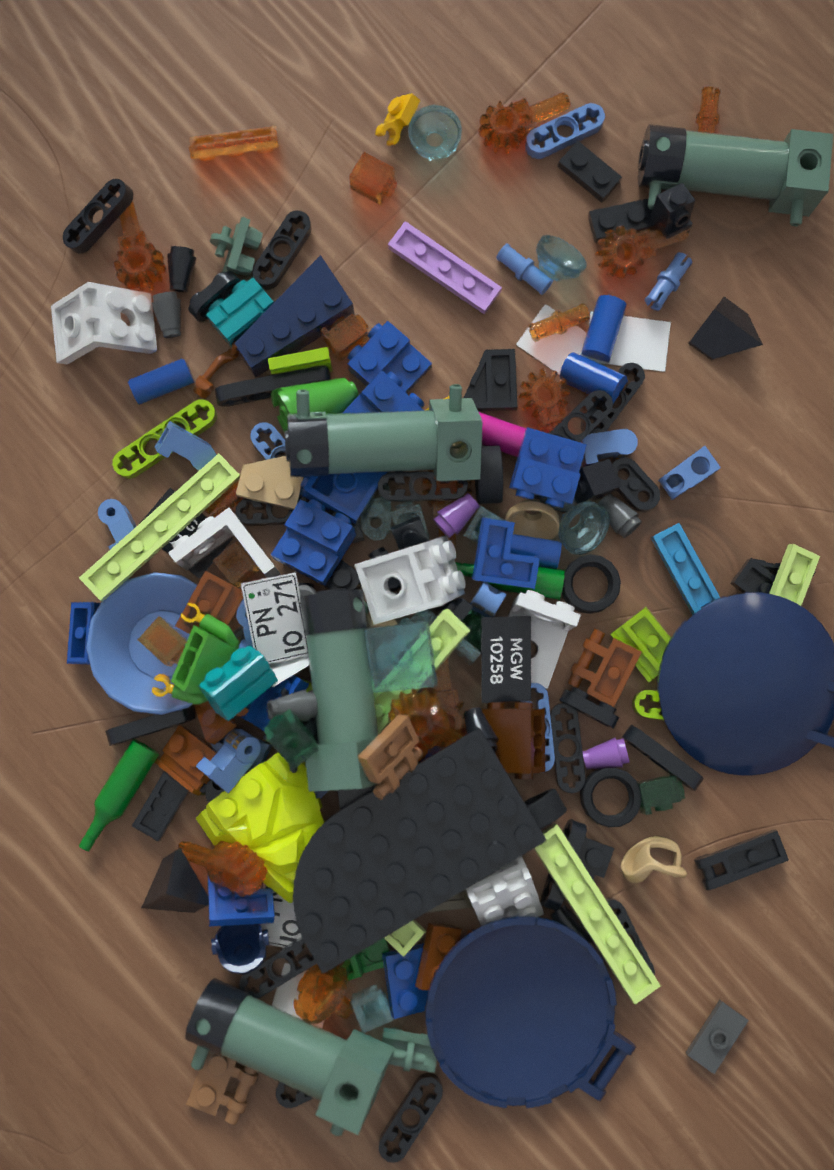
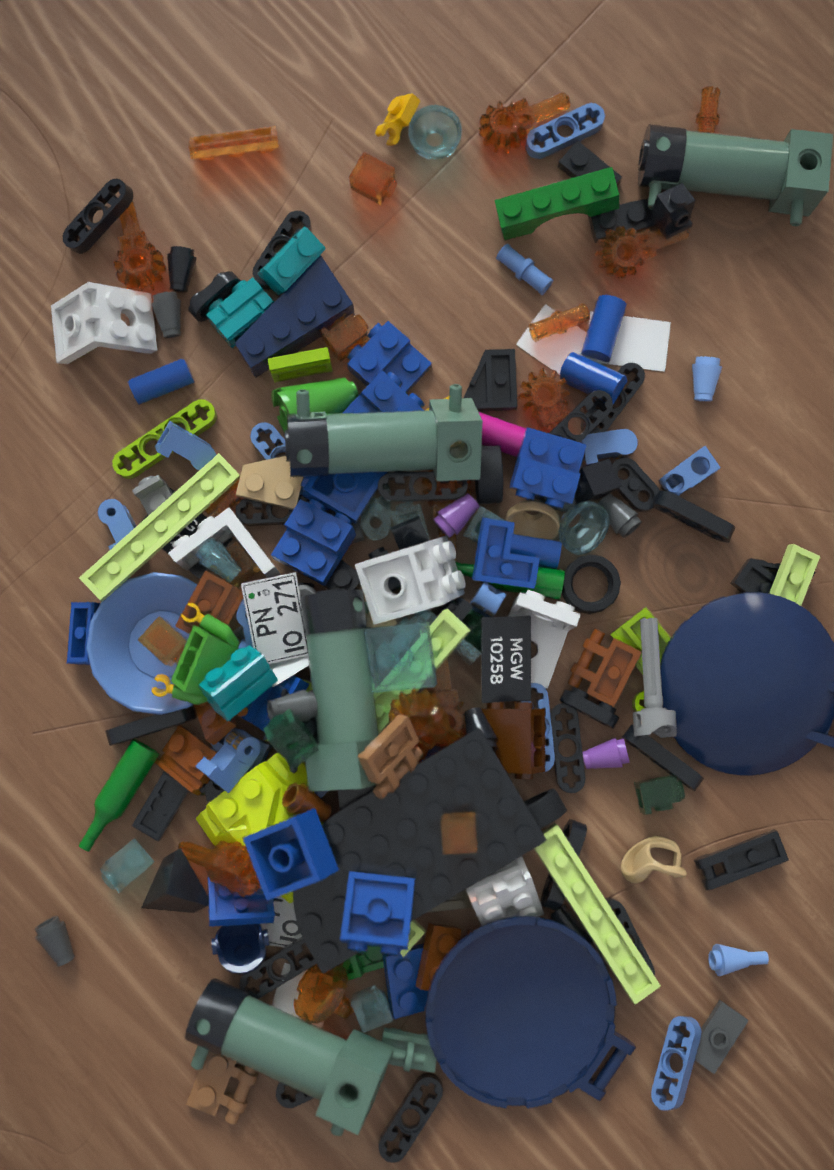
dark orange piece [193,341,239,399] -> none
sand green hips [210,216,263,276] -> none
black beam [215,366,332,407] -> none
lavender plate [388,221,502,314] -> none
clear light blue piece [536,235,587,281] -> none
black plate [579,837,614,884] -> none
black tyre [580,768,642,827] -> none
medium blue pin [644,252,692,311] -> none
dark azure plate [651,523,720,615] -> none
black slope [688,296,763,361] -> none
none -> dark grey cone [34,916,75,967]
none -> clear light blue bracket [100,838,155,893]
none -> light grey bracket [132,475,173,516]
none -> clear light blue cone [195,537,242,583]
none -> blue brick [243,808,339,901]
none -> teal brick [257,226,326,295]
none -> dark orange cone [282,783,331,822]
none -> blue plate [340,871,415,956]
none -> clear orange brick [441,813,477,854]
none -> green arch [494,167,620,241]
none -> light grey piece [633,618,677,738]
none -> medium blue beam [651,1016,701,1111]
none -> black beam [653,490,735,543]
none -> light blue cone [692,356,722,402]
none -> light blue cone [708,944,769,976]

